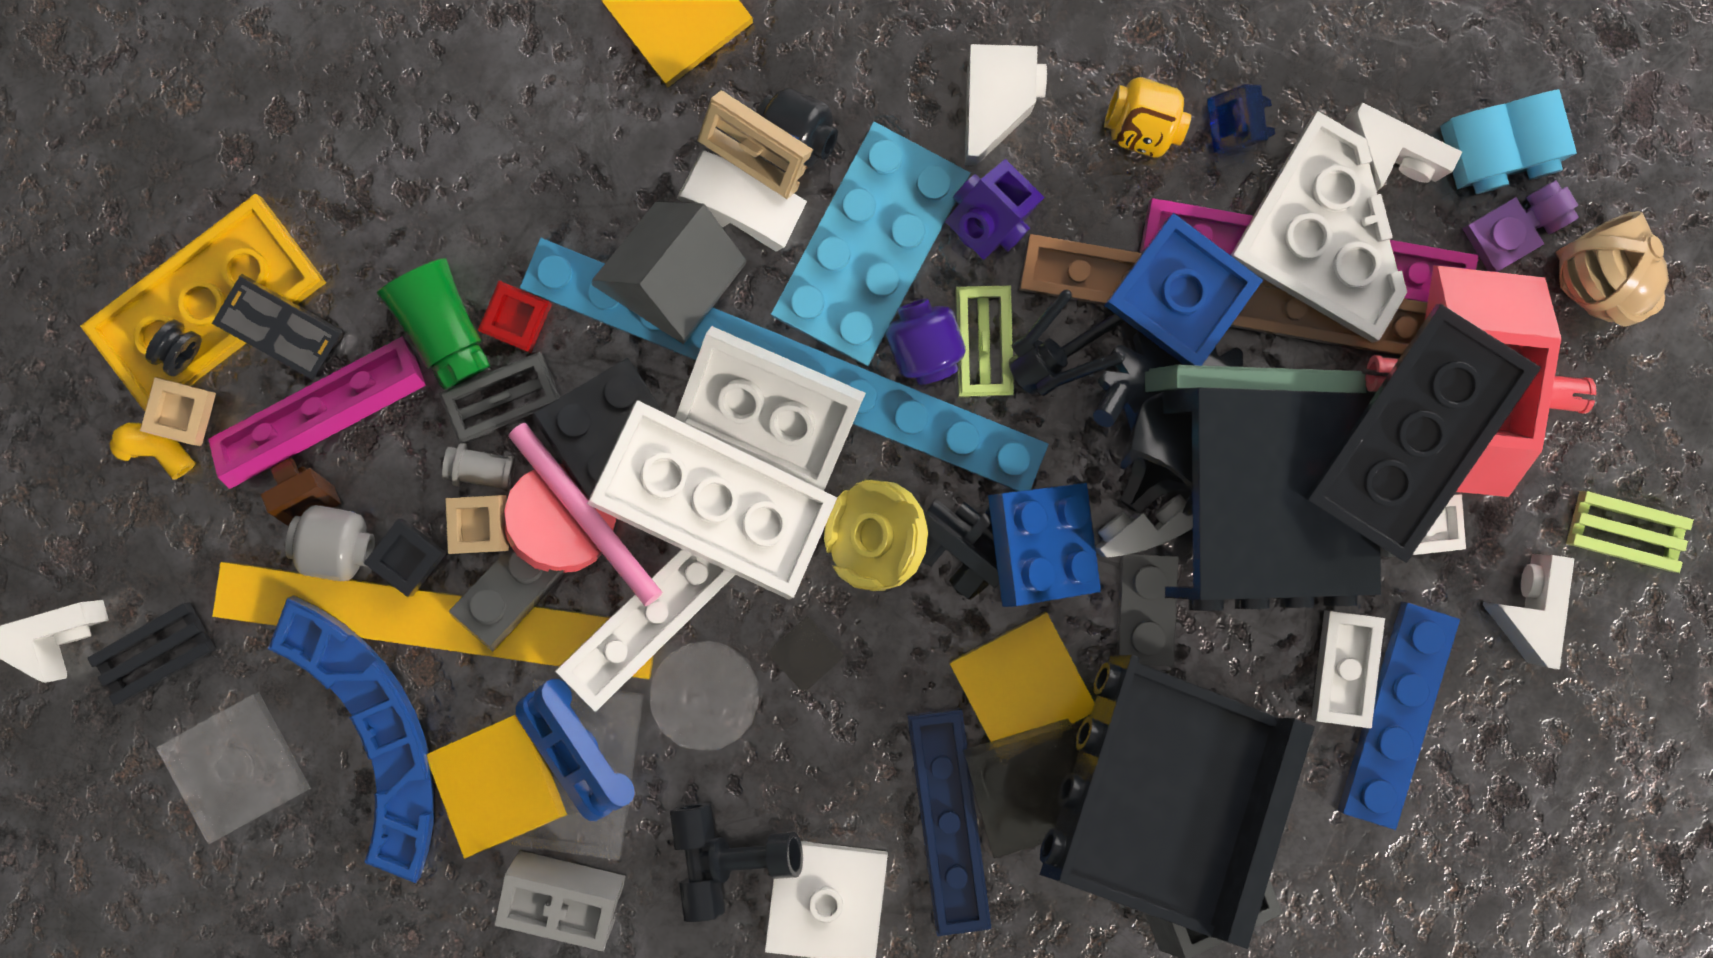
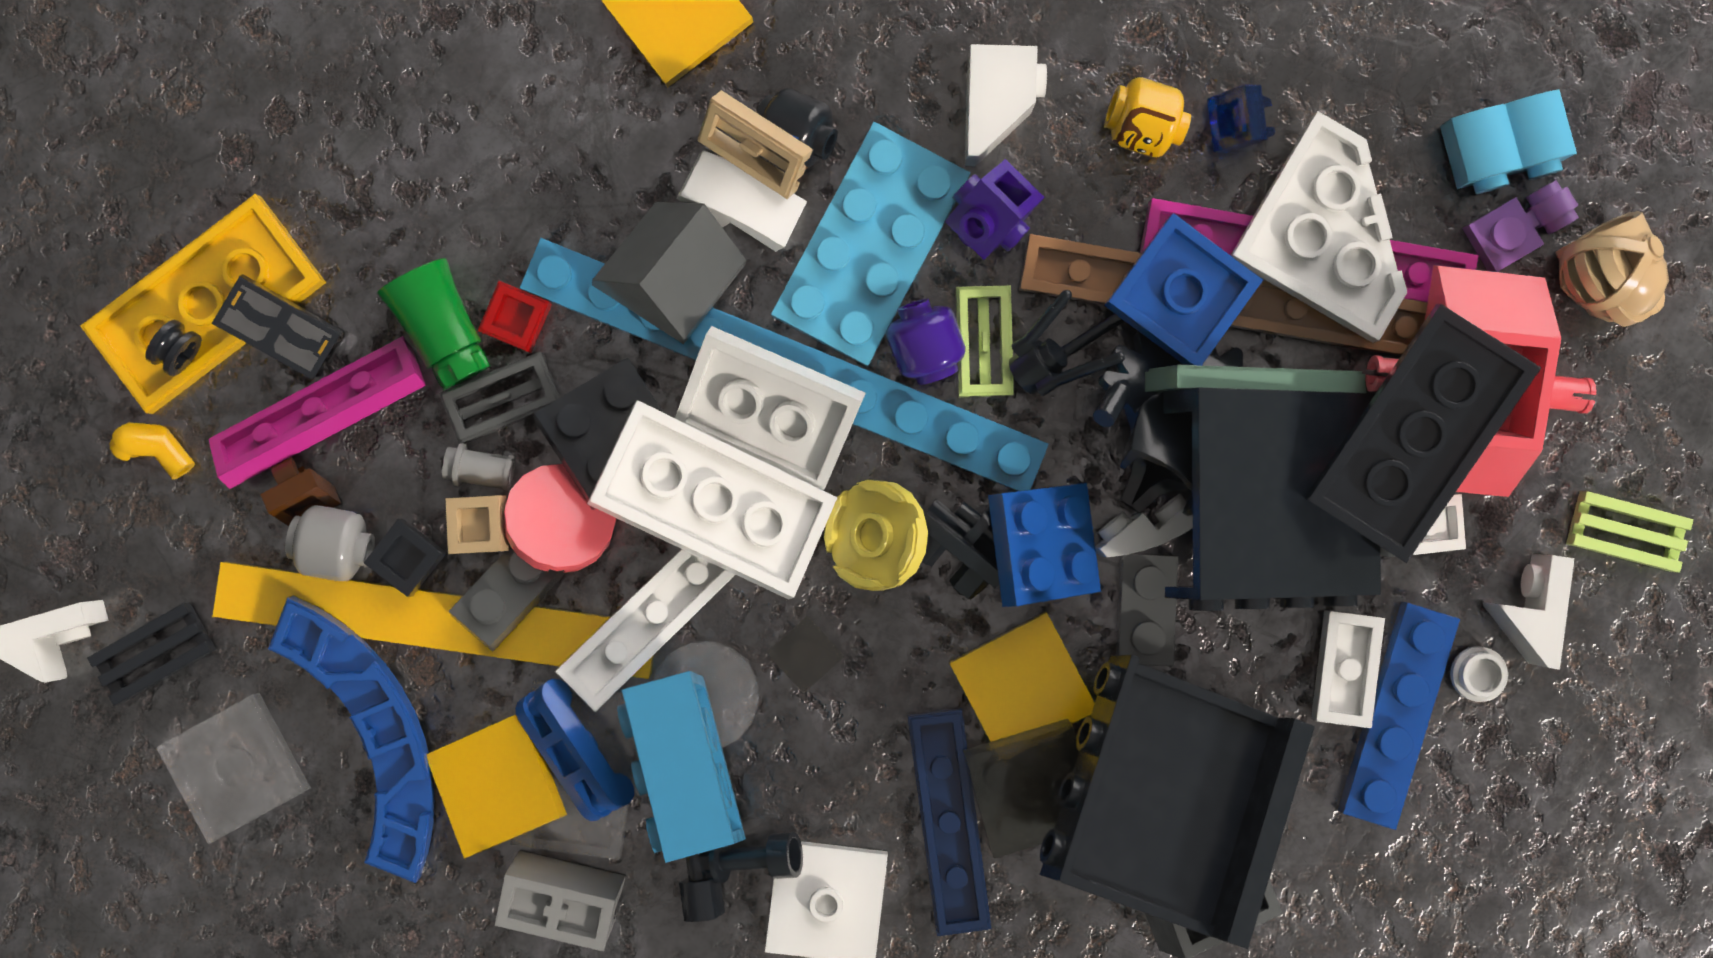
tan tile [140,377,216,446] -> none
bright pink bar [508,423,663,606] -> none
white slope [1343,103,1462,191] -> none
none -> dark azure brick [617,671,746,863]
none -> white plate [1450,646,1508,702]

